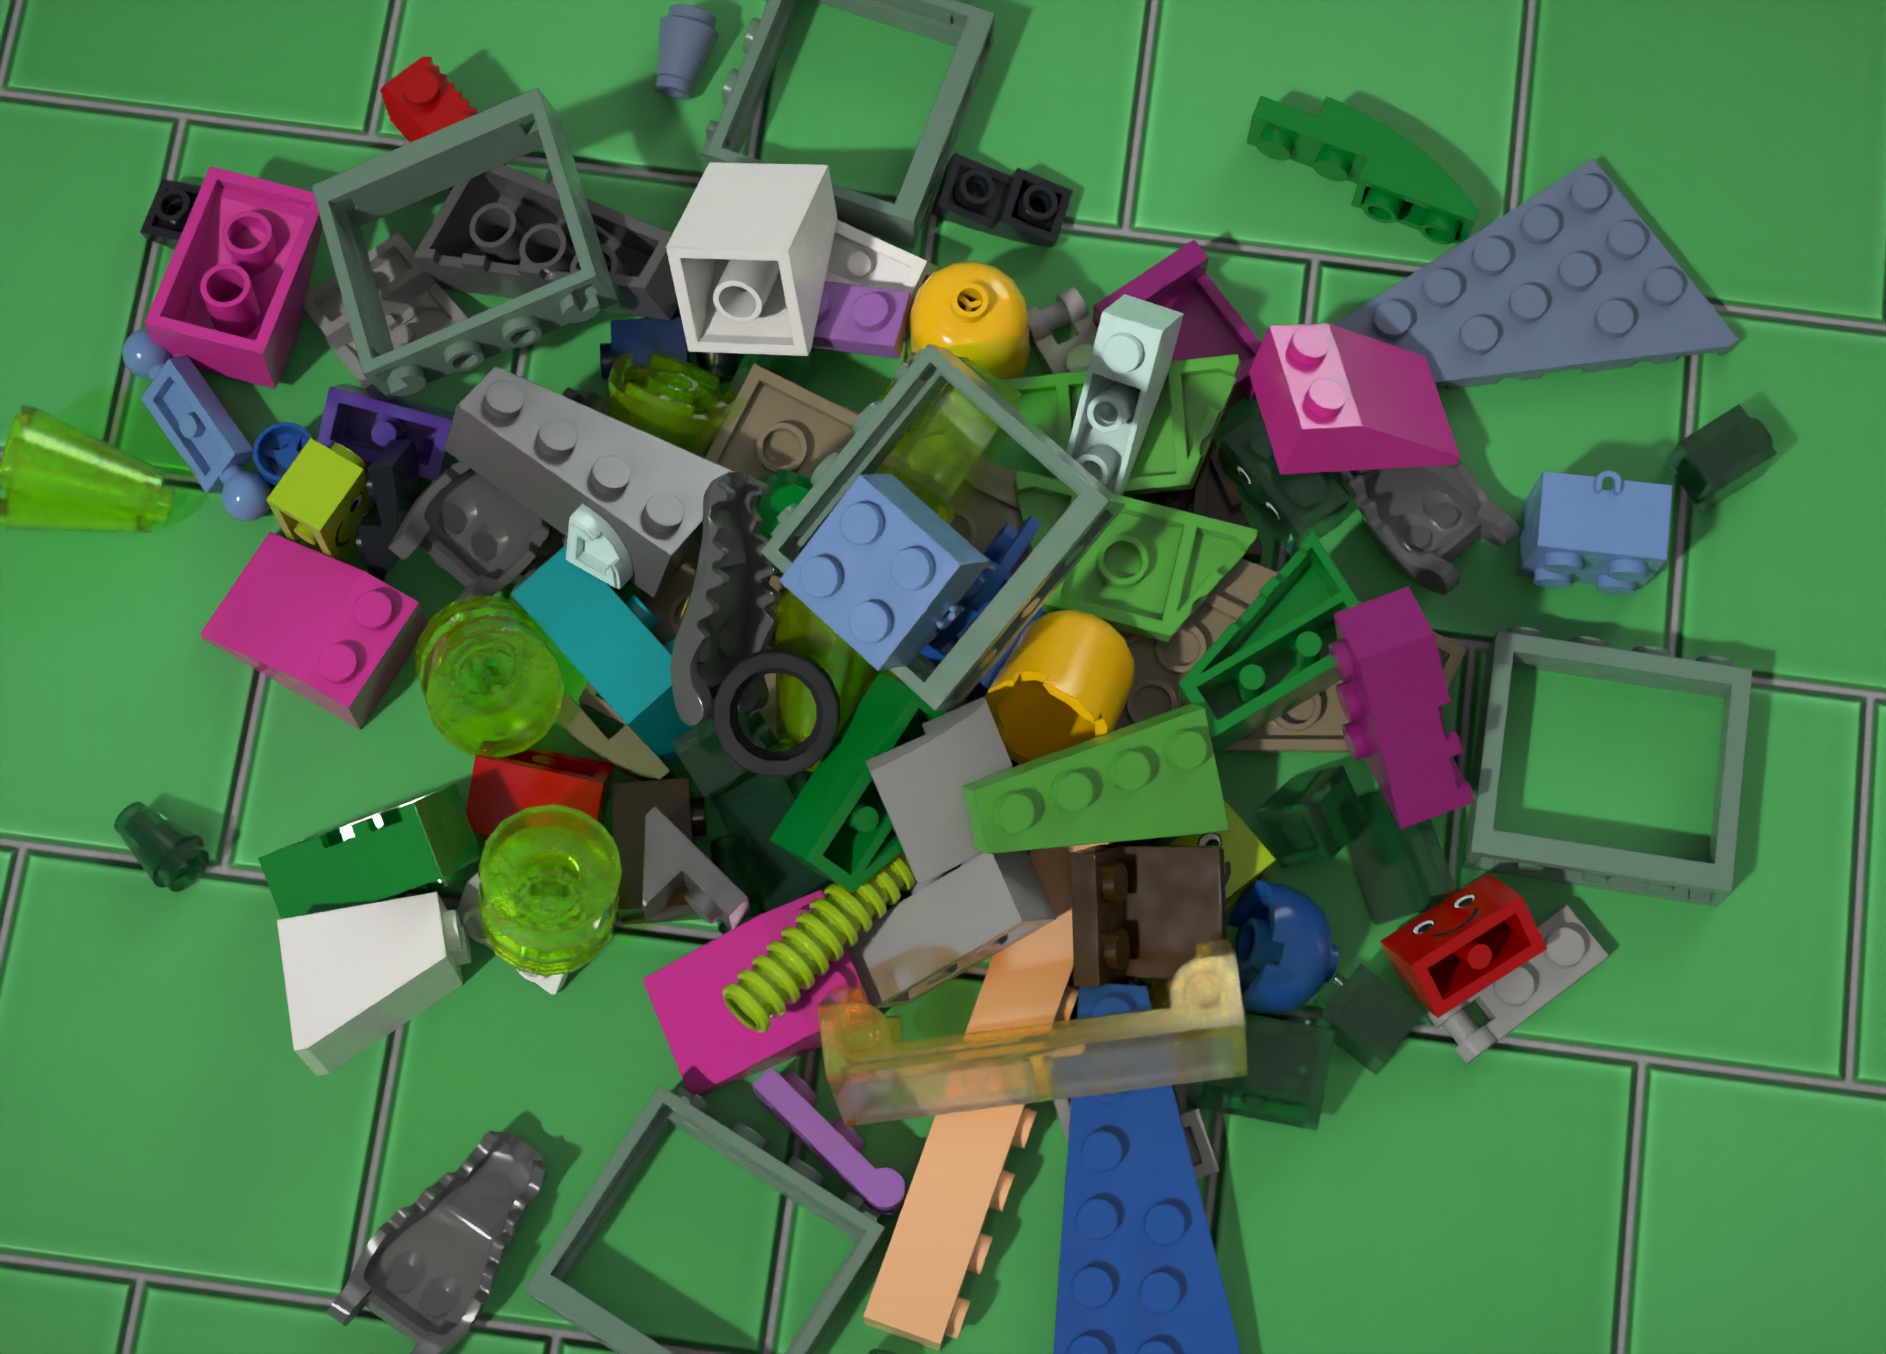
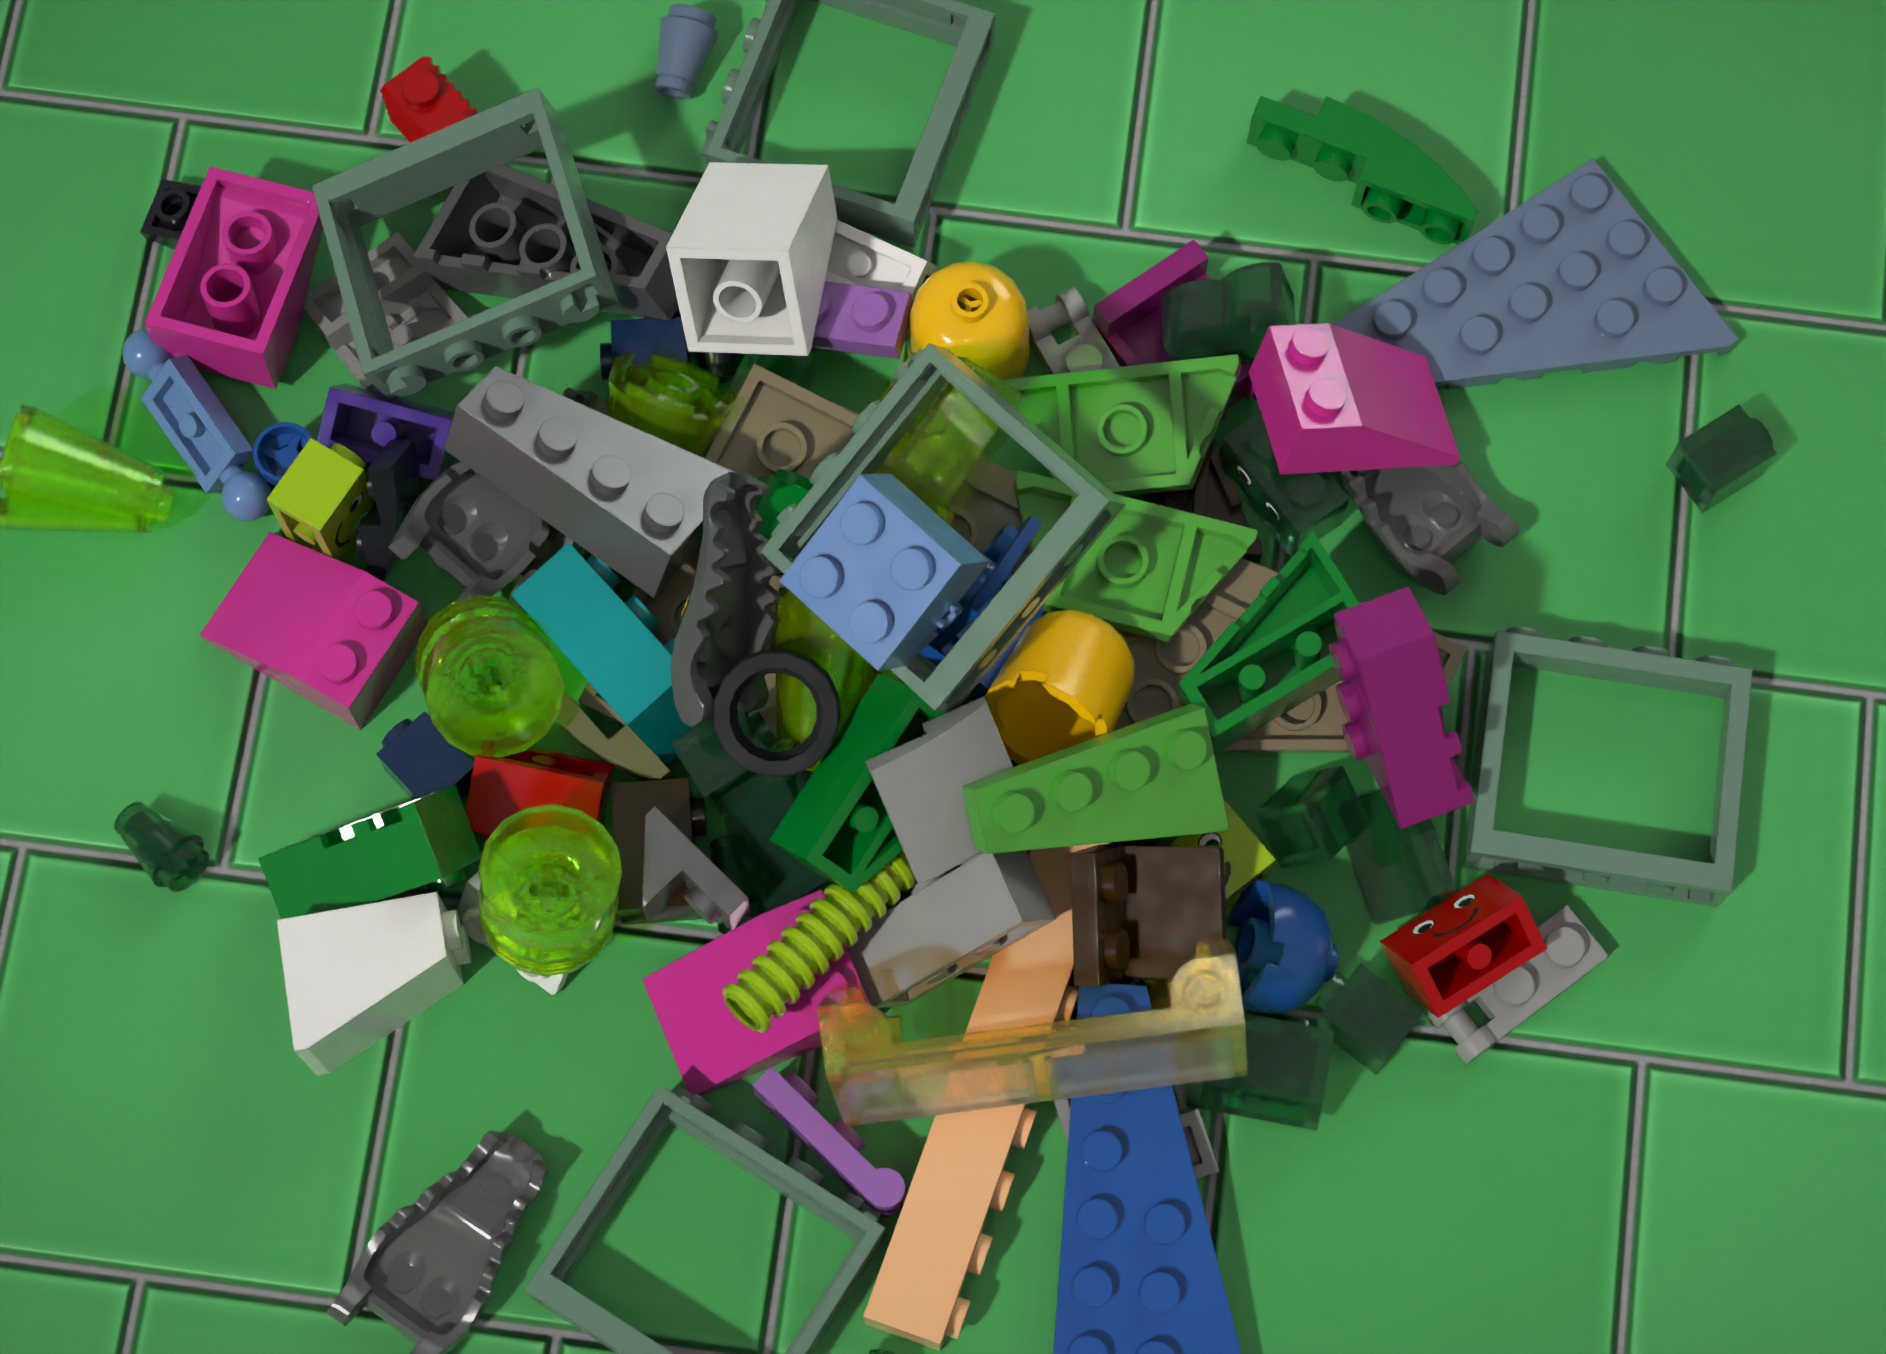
light aqua tile [566,503,633,590] -> none
black slope [931,153,1073,248] -> none
light aqua slope [1059,294,1184,496] -> none
medium blue brick [1517,470,1673,596] -> none
none -> dark blue brick [376,711,474,802]
none -> clear green brick [1162,262,1296,361]

